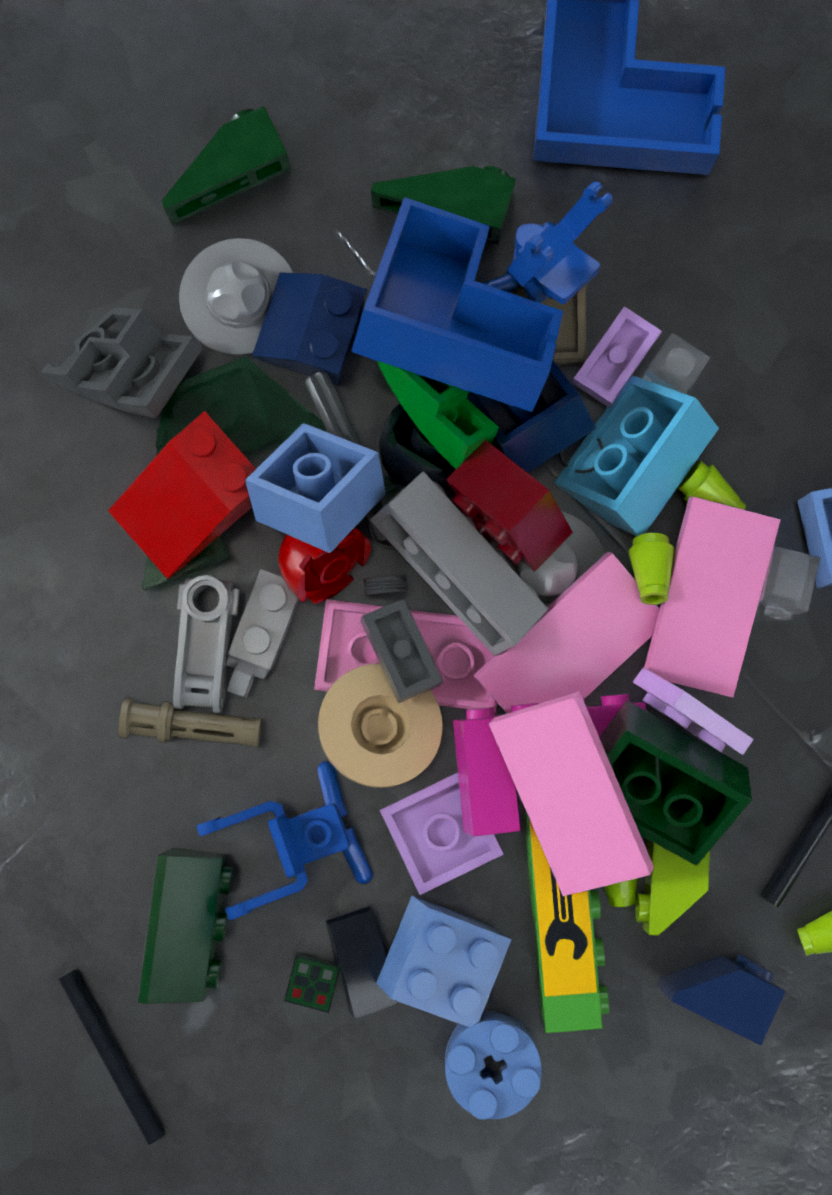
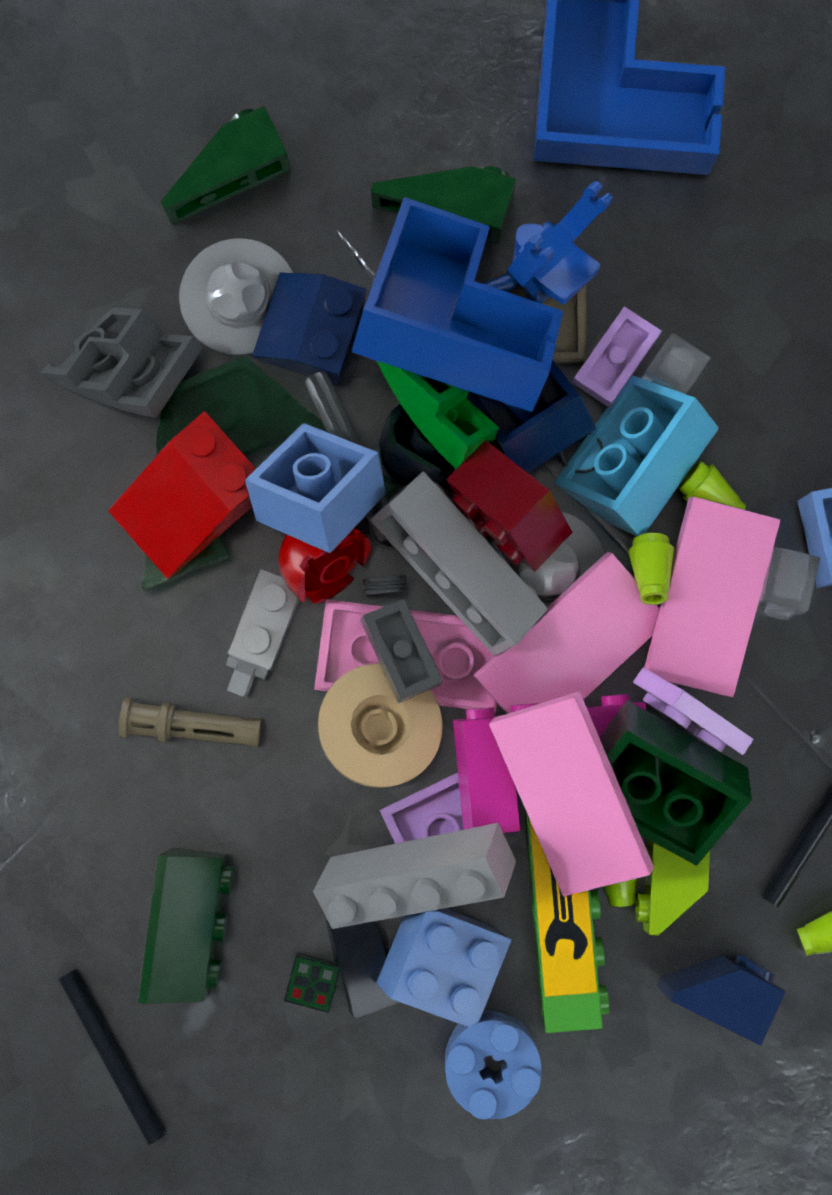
light grey piece [173,575,240,713] -> none
blue piece [196,761,373,920] -> none
none -> light grey brick [313,823,516,929]

